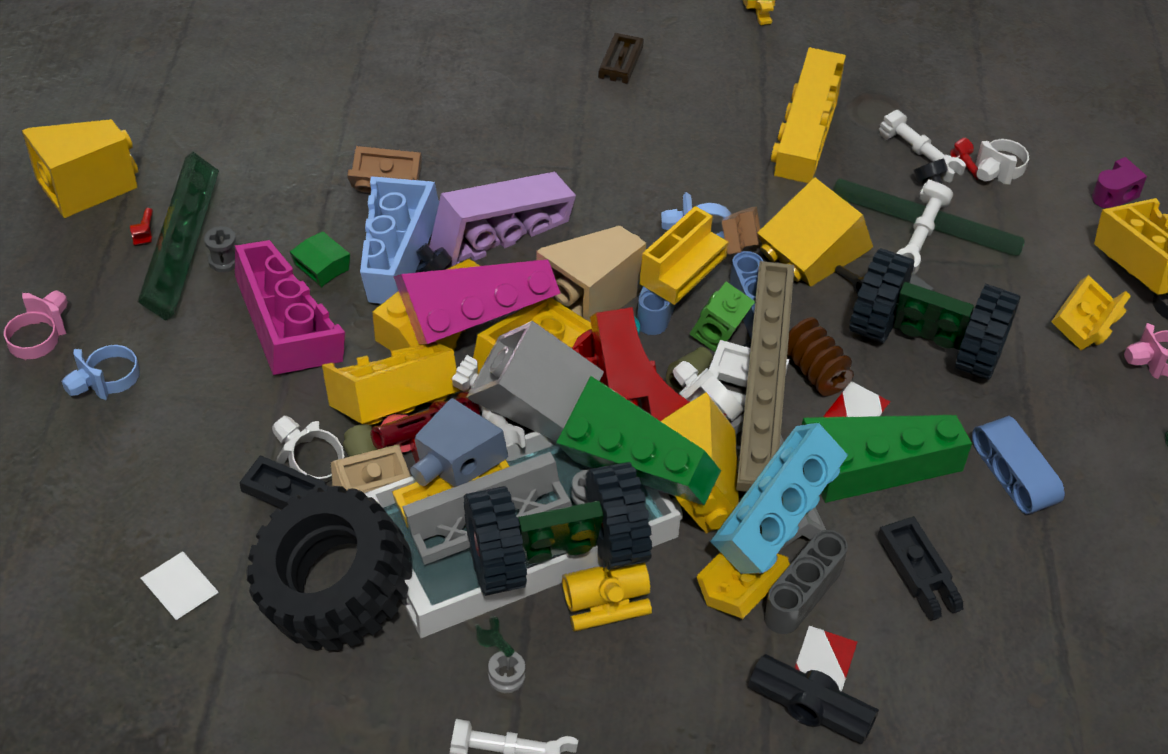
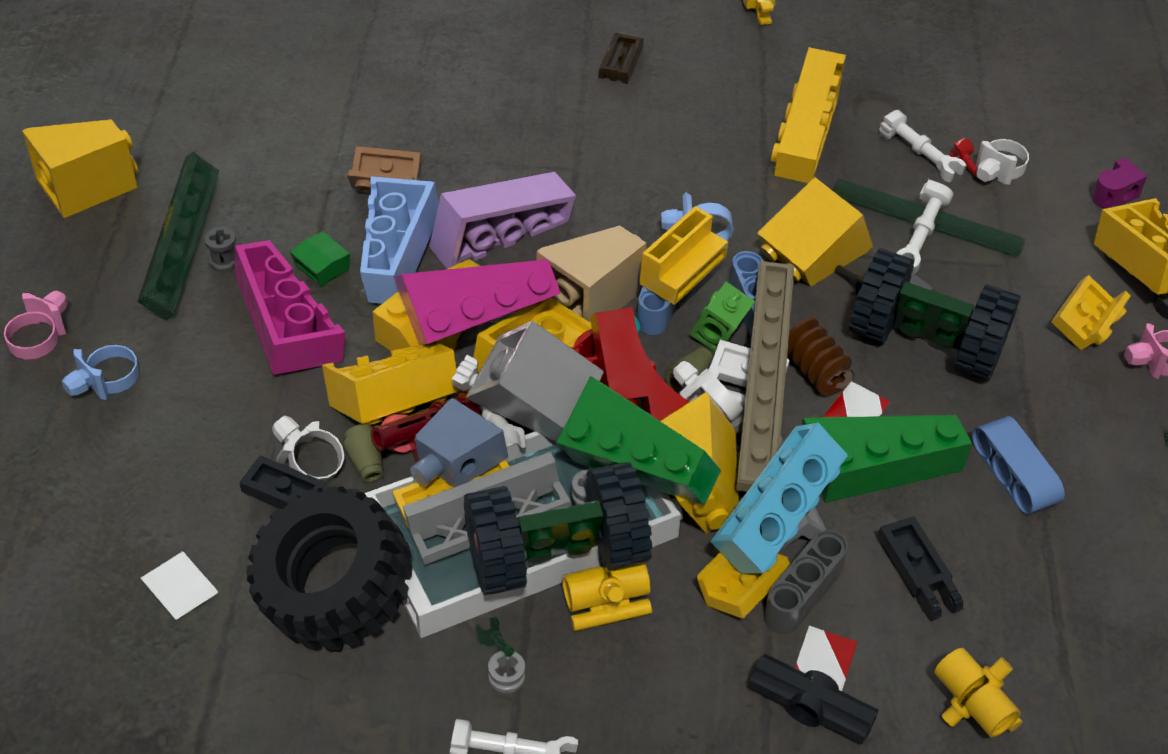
red hand [130,208,153,245] -> none
tan slope [331,444,411,493] -> none
black tile [416,243,452,272] -> none
medium nougat slope [722,206,761,254] -> none
black tile [913,158,949,184] -> none
none -> yellow pin [934,648,1023,738]

